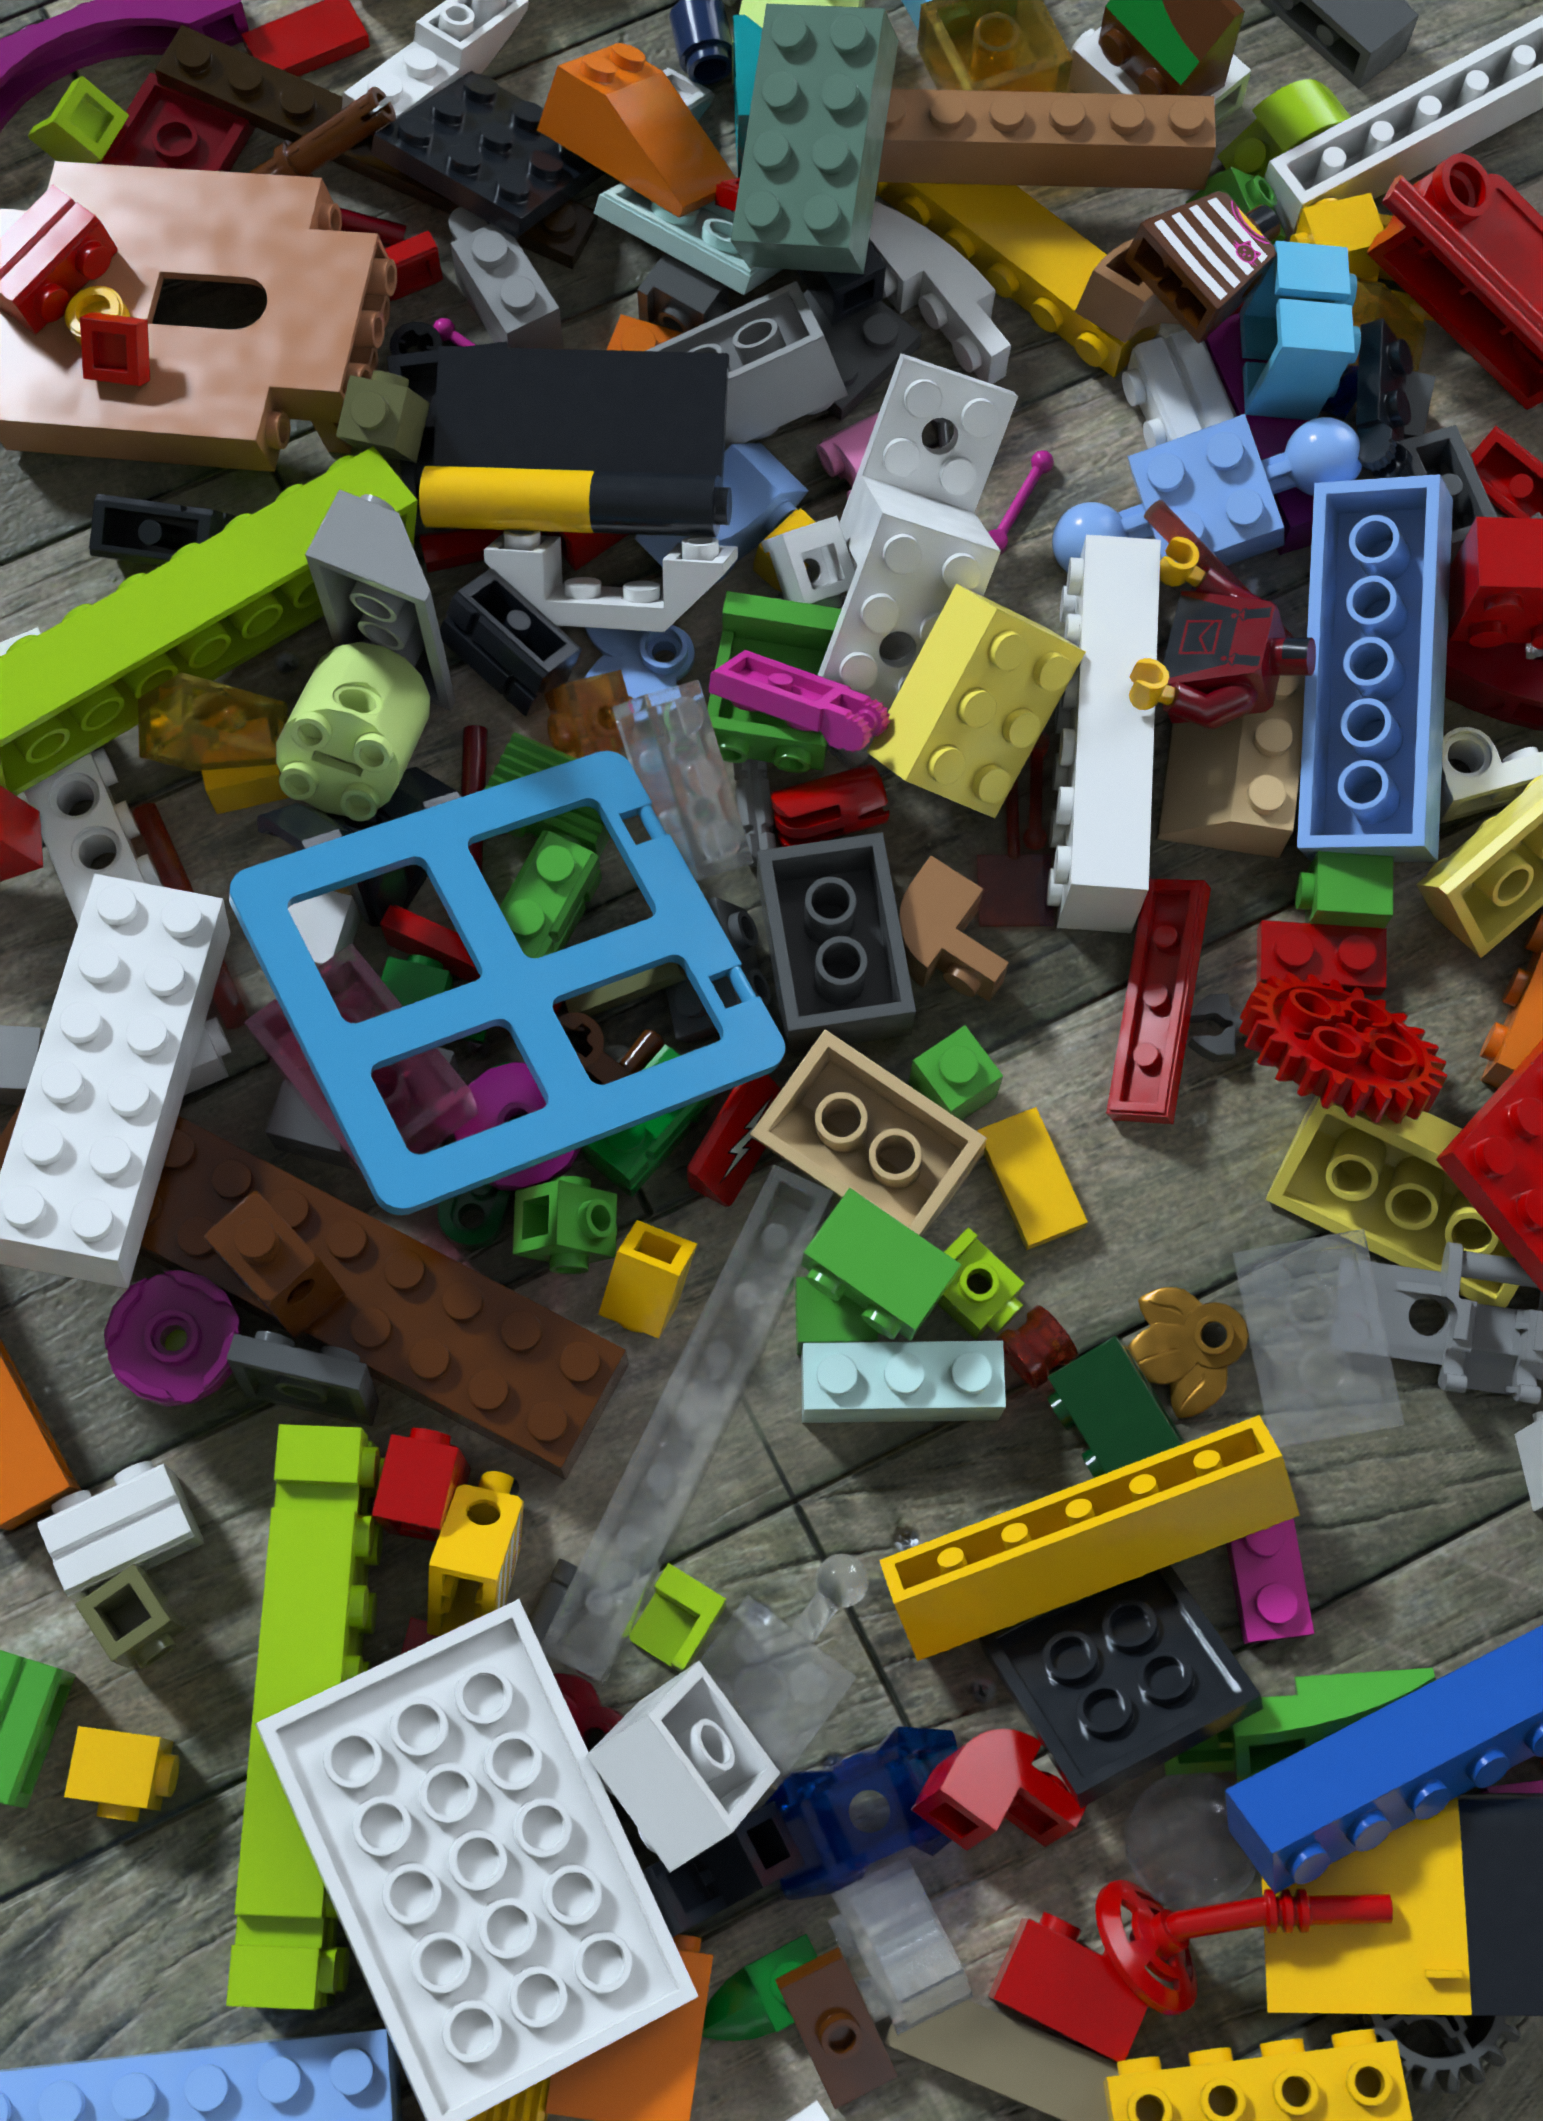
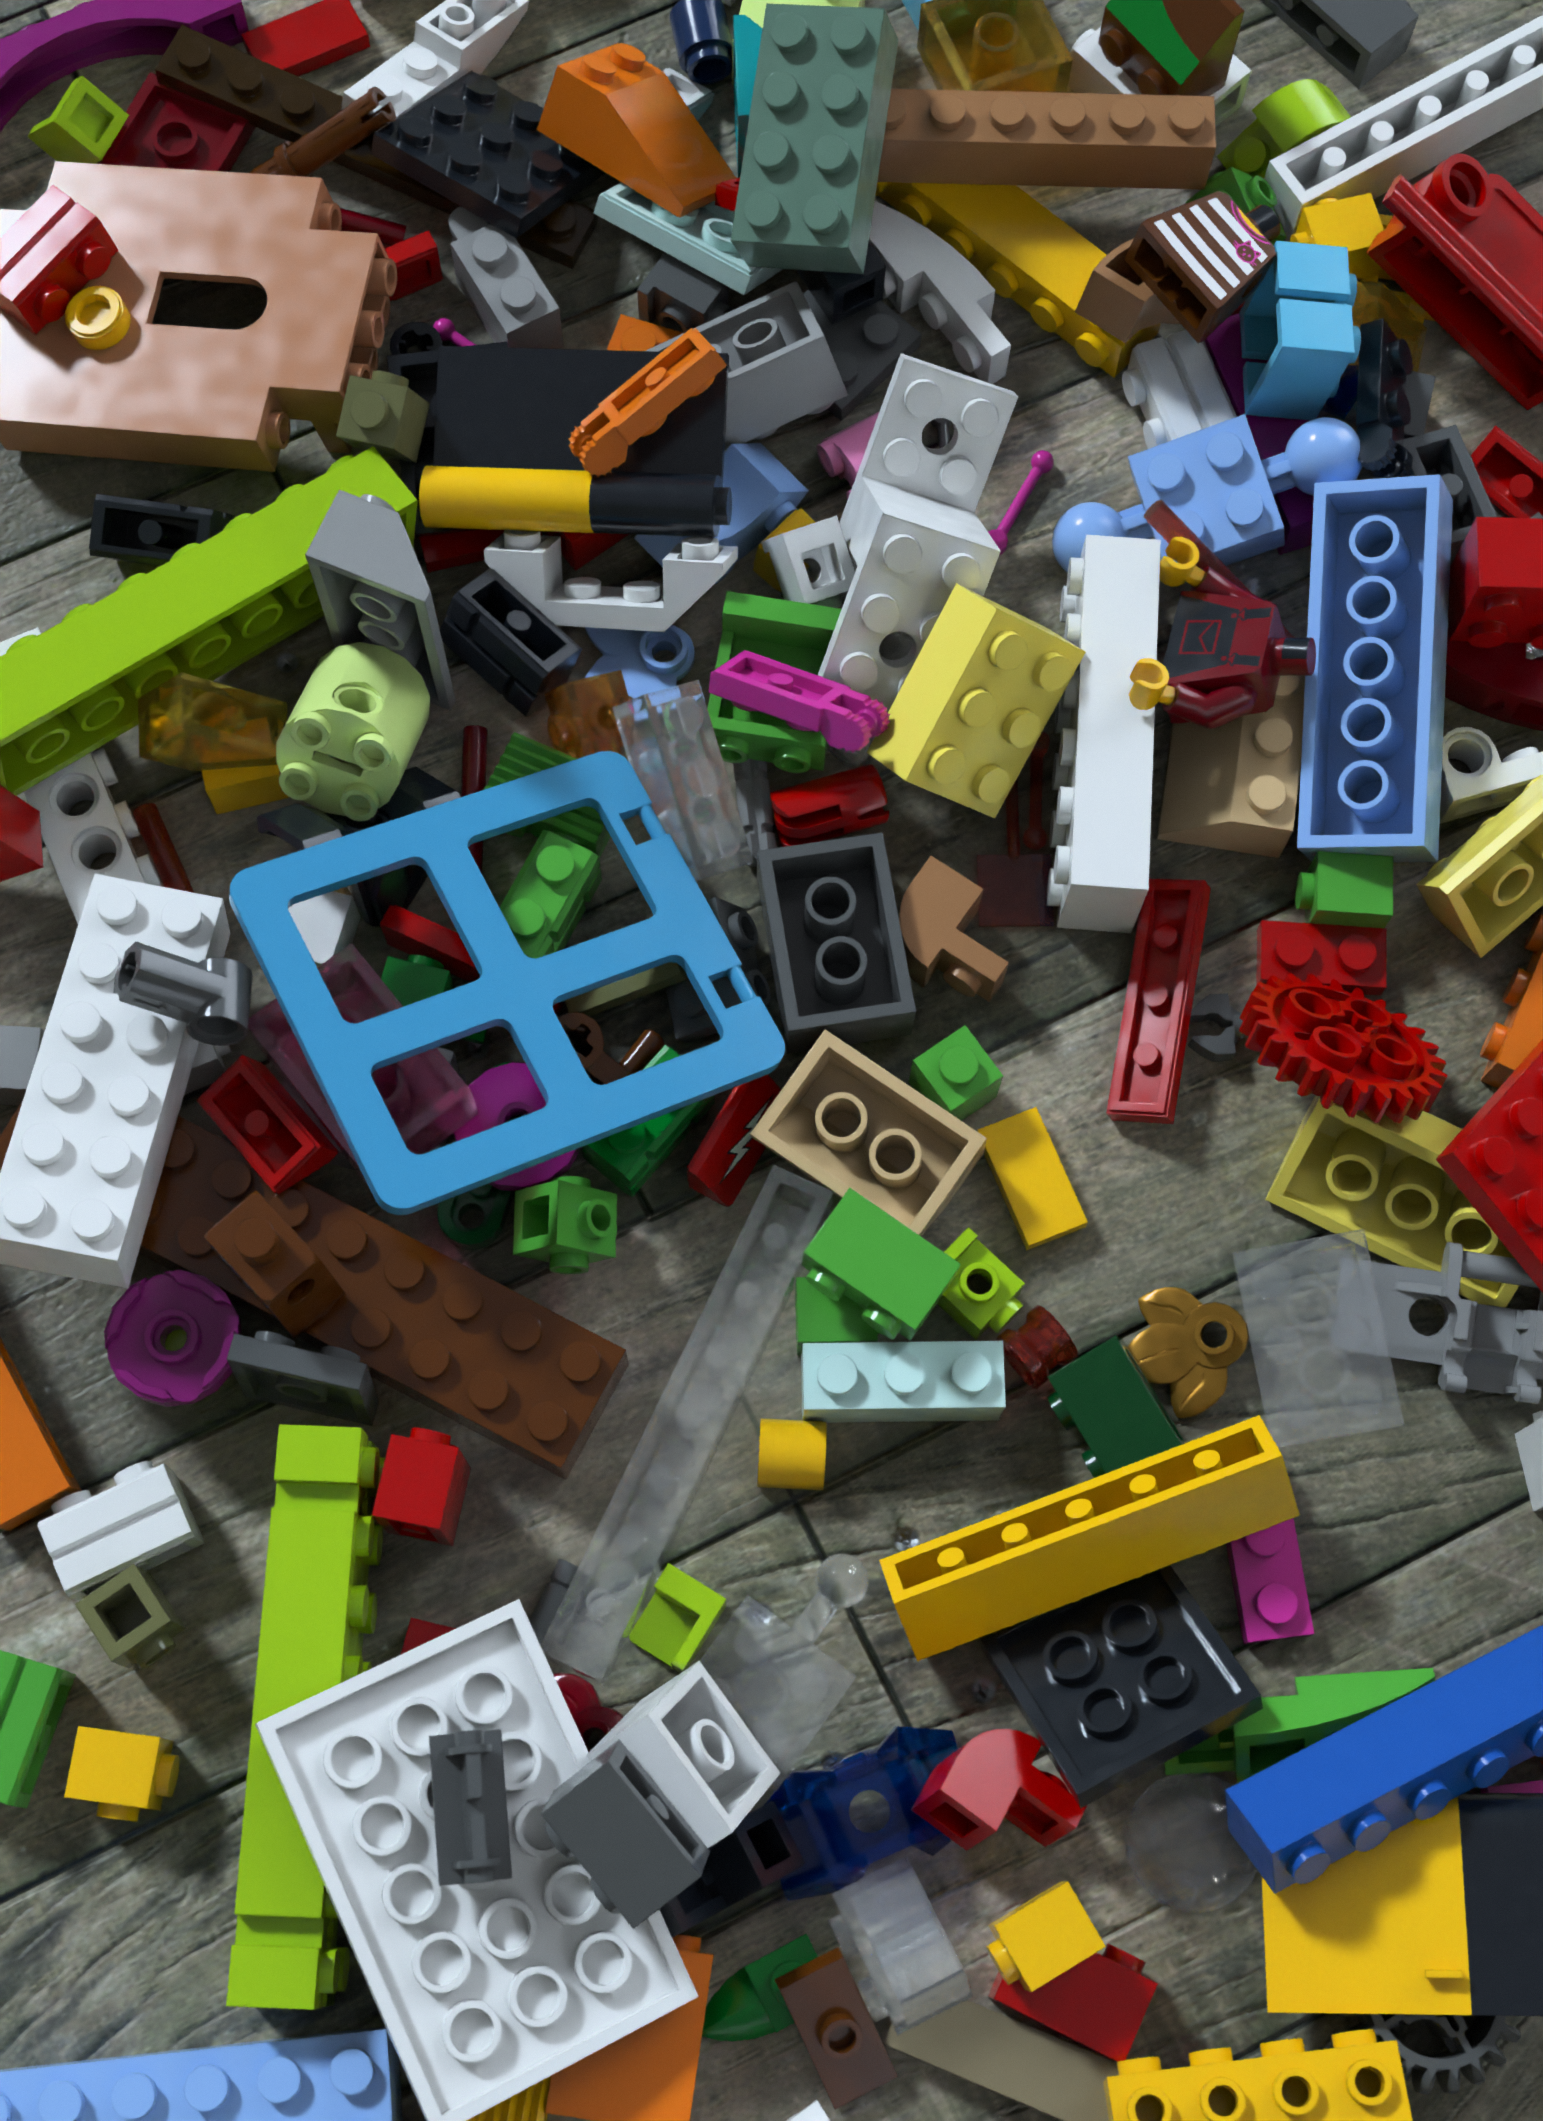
red plate [80,312,150,386] -> none
yellow torso [427,1471,524,1636] -> none
yellow brick [598,1220,698,1339] -> none
red dish [1095,1880,1393,2016] -> none
none -> dark grey piece [113,942,253,1046]
none -> red slope [196,1055,339,1194]
none -> dark grey hinge [429,1729,512,1886]
none -> dark grey brick [541,1739,710,1929]
none -> orange hinge [568,328,727,477]
none -> yellow brick [757,1418,827,1490]
none -> yellow brick [986,1881,1106,1992]

